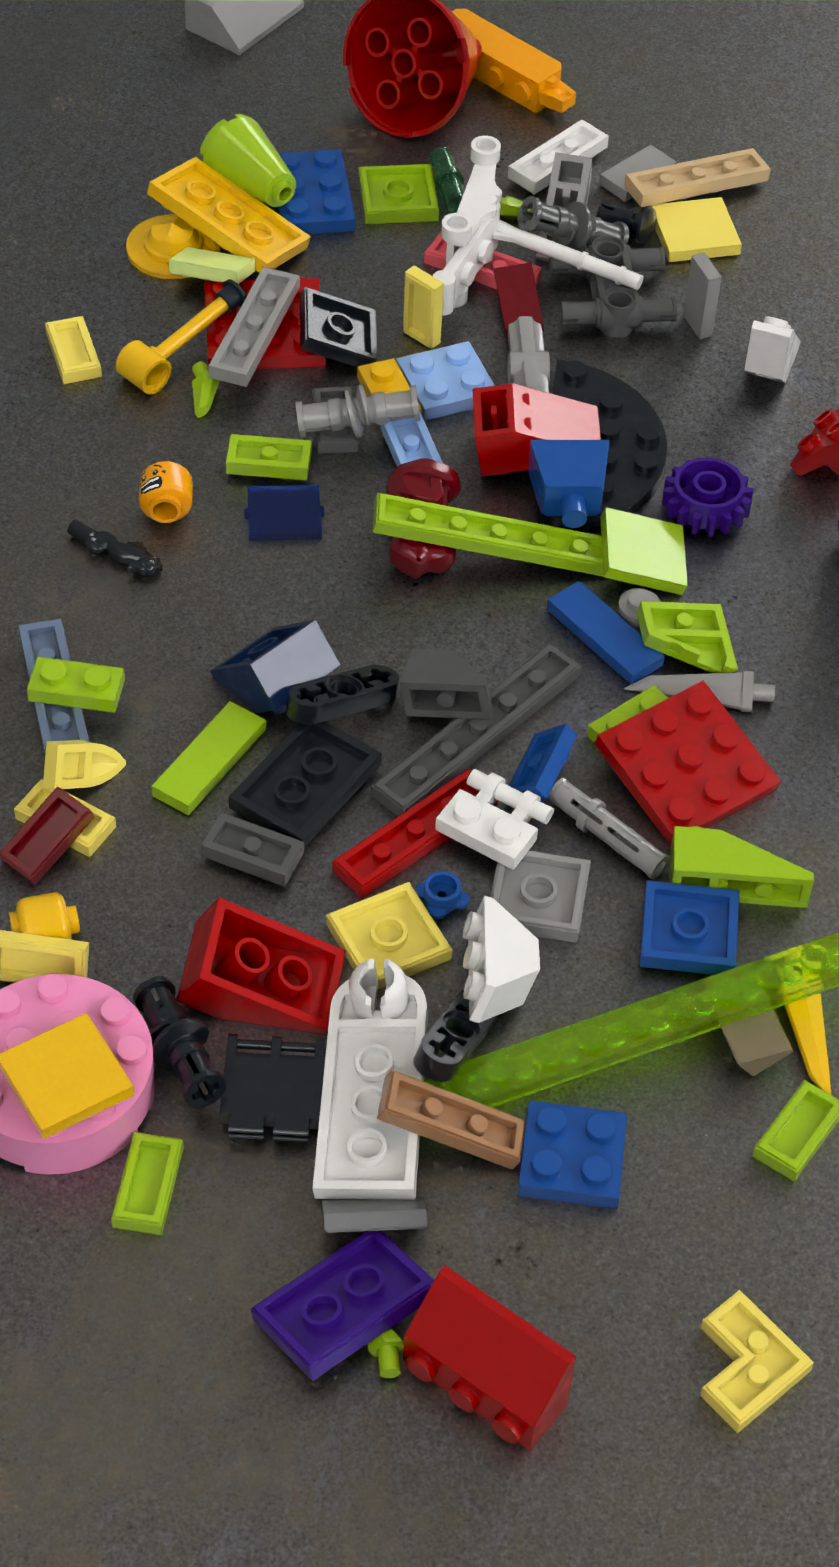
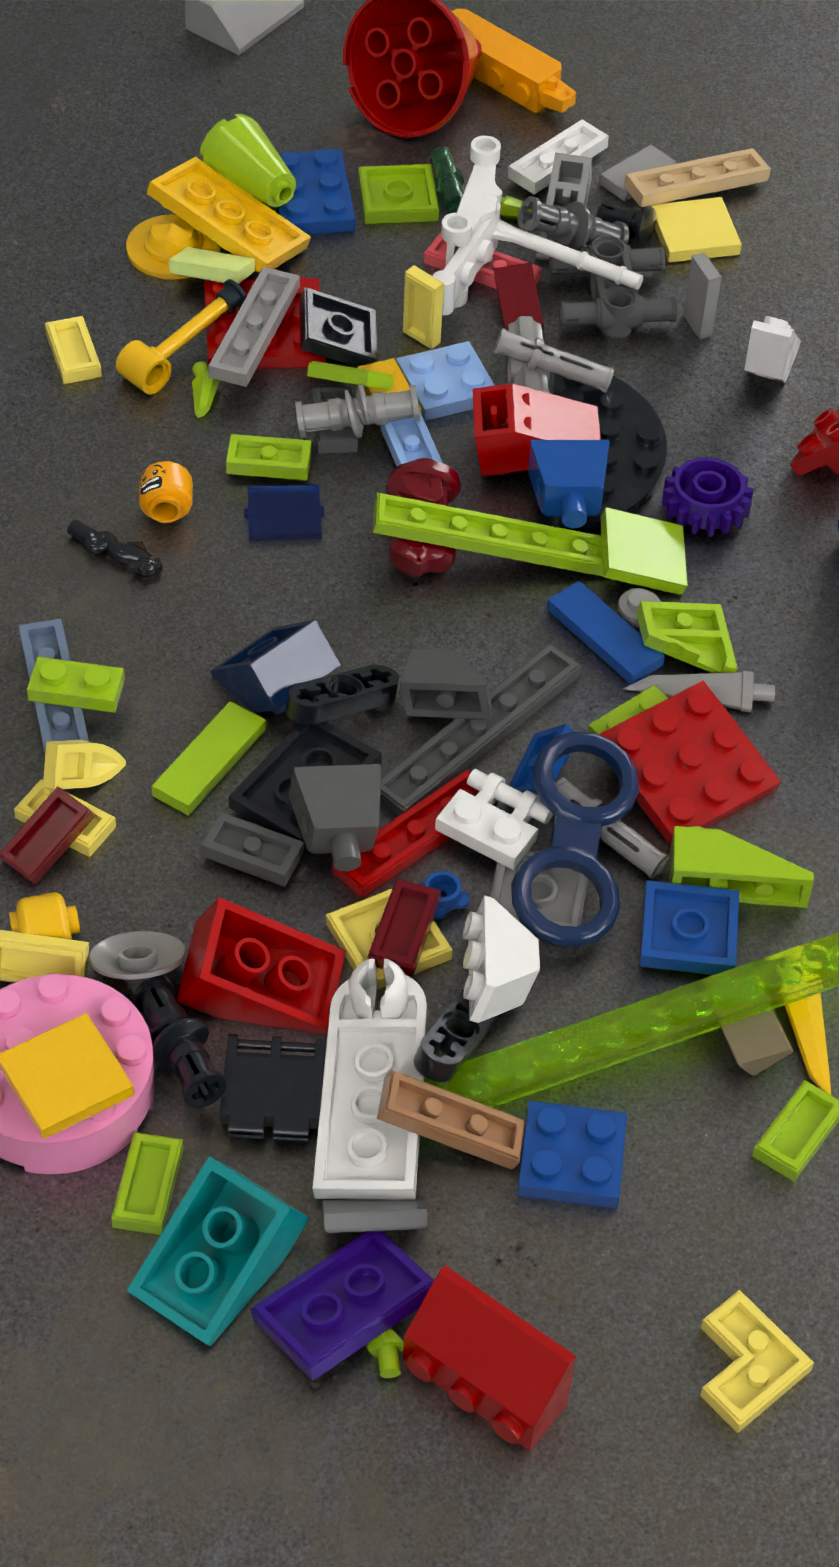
none -> light grey dish [89,931,186,985]
none -> teal slope [126,1156,310,1346]
none -> dark grey torso [288,764,381,871]
none -> lime tile [307,361,394,391]
none -> dark red tile [367,878,441,977]
none -> light grey pin [493,328,614,393]
none -> dark blue bar [511,732,639,948]

